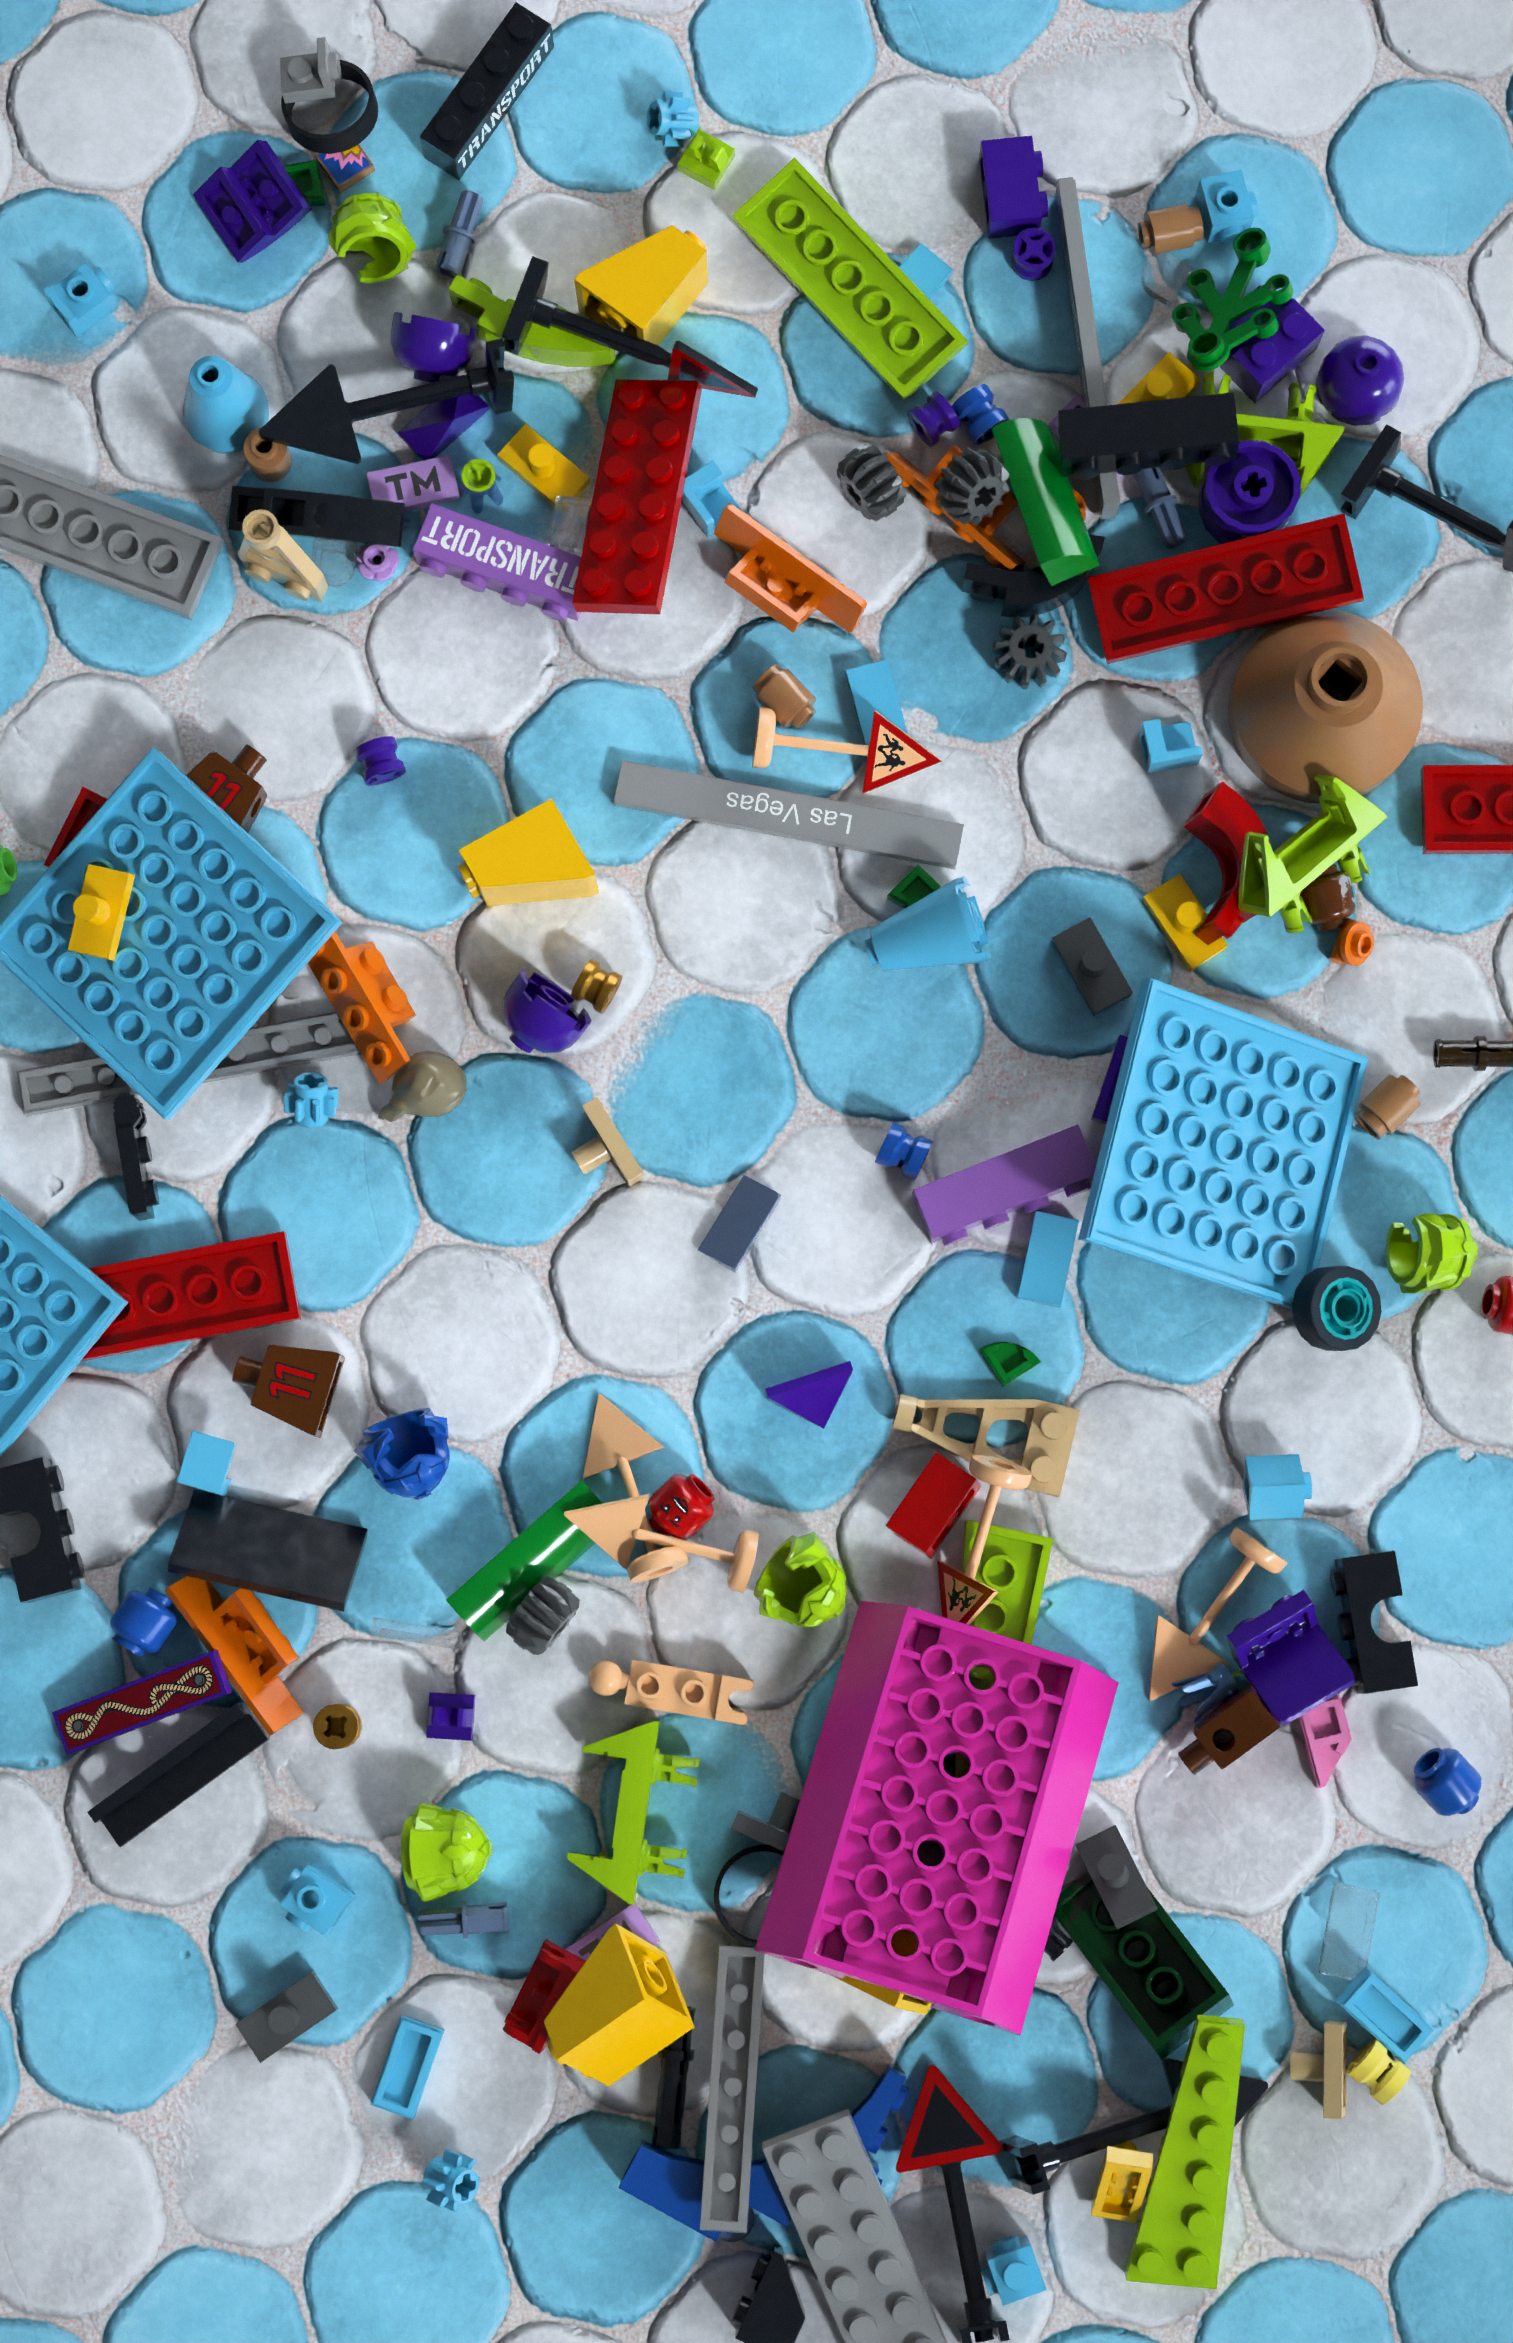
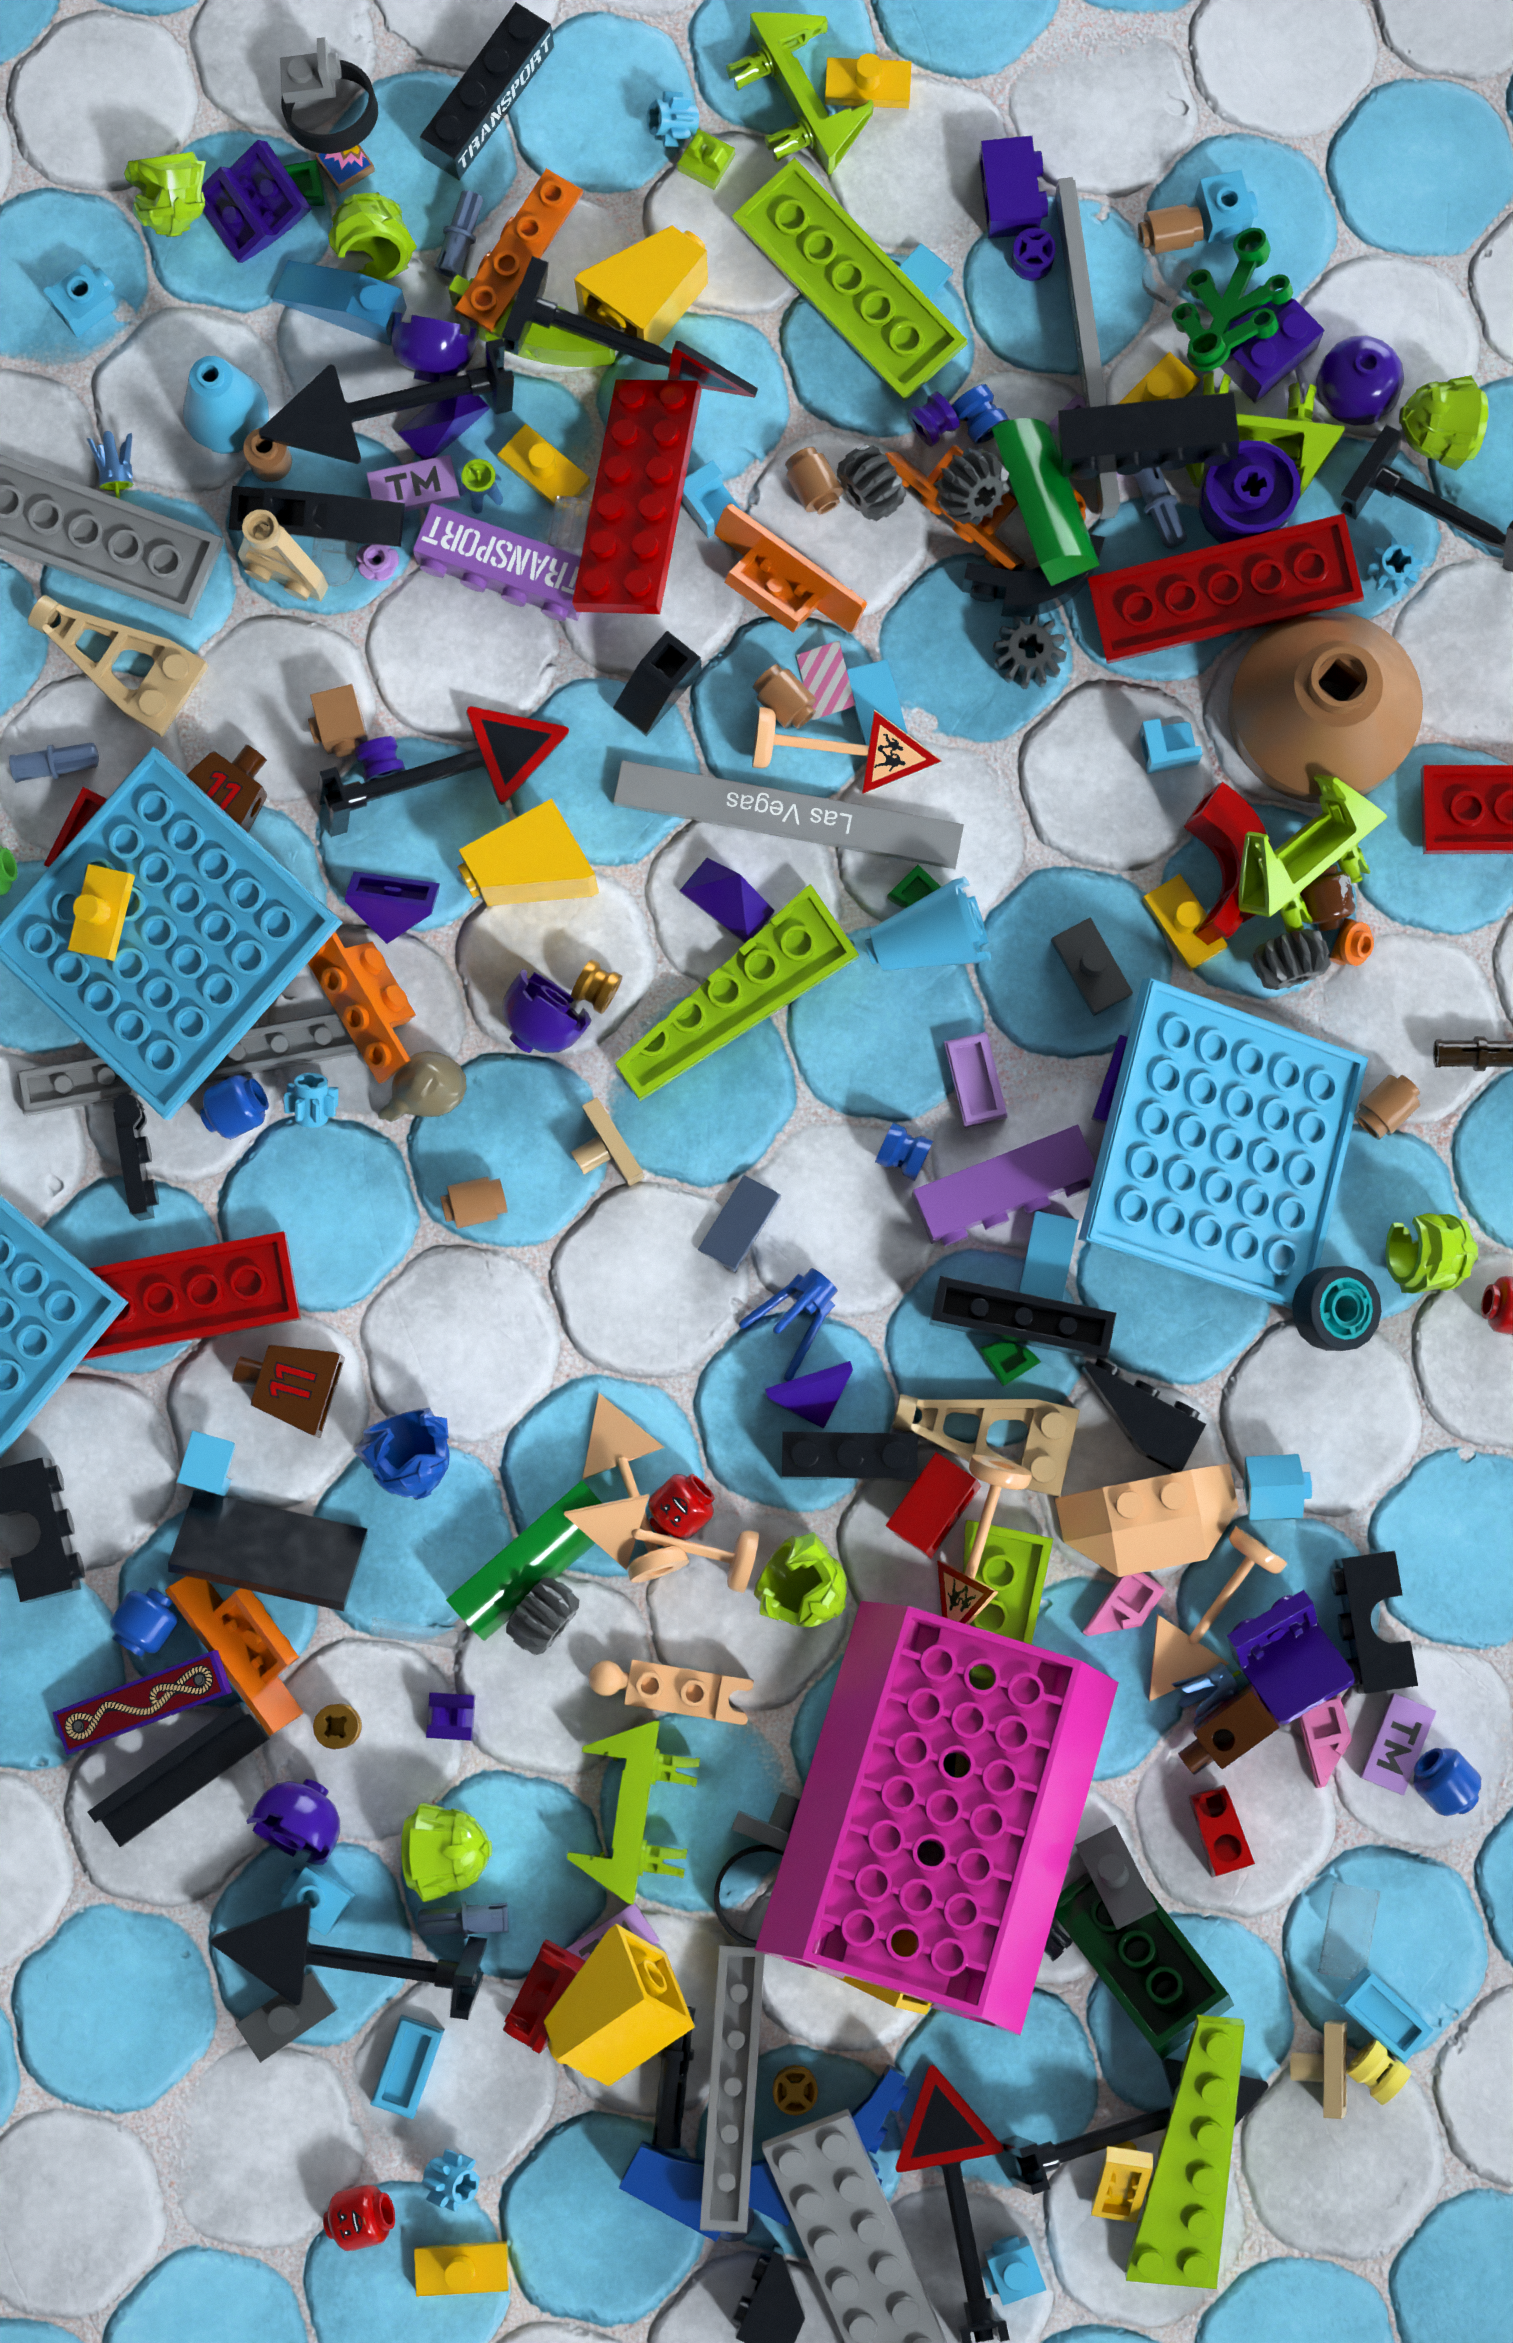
none -> sand blue axle [9,743,99,783]
none -> tan plate [28,595,209,738]
none -> flat silver piece [87,431,134,499]
none -> lime helmet [124,152,206,237]
none -> blue head [200,1074,269,1140]
none -> black piece [211,1900,487,2020]
none -> dark purple cylinder [246,1779,341,1865]
none -> dark azure slope [272,260,407,346]
none -> medium nougat brick [308,684,369,757]
none -> black piece [317,706,569,837]
none -> red head [323,2185,395,2251]
none -> dark purple slope [345,871,440,944]
none -> yellow tile [414,2241,509,2297]
none -> medium nougat brick [440,1176,508,1229]
none -> orange bracket [455,168,583,333]
none -> black slope [613,631,702,737]
none -> lime wing [615,884,859,1102]
none -> dark purple slope [679,858,775,943]
none -> lime hose [726,12,874,175]
none -> blue plant [739,1268,838,1381]
none -> pearl gold wheel [772,2065,818,2116]
none -> black arch [782,1432,918,1482]
none -> medium nougat brick [785,447,843,515]
none -> sticker [796,640,856,720]
none -> yellow tile [825,53,912,109]
none -> black brick [929,1276,1116,1361]
none -> lavender tile [944,1032,1007,1128]
none -> light nougat wedge [1054,1463,1239,1577]
none -> black slope [1080,1359,1206,1473]
none -> bright pink tile [1082,1573,1166,1636]
none -> red leg [1189,1785,1255,1878]
none -> dark grey gear [1253,929,1331,990]
none -> lavender tile [1359,1693,1436,1795]
none -> medium azure gear [1366,538,1423,596]
none -> lime helmet [1399,375,1488,471]

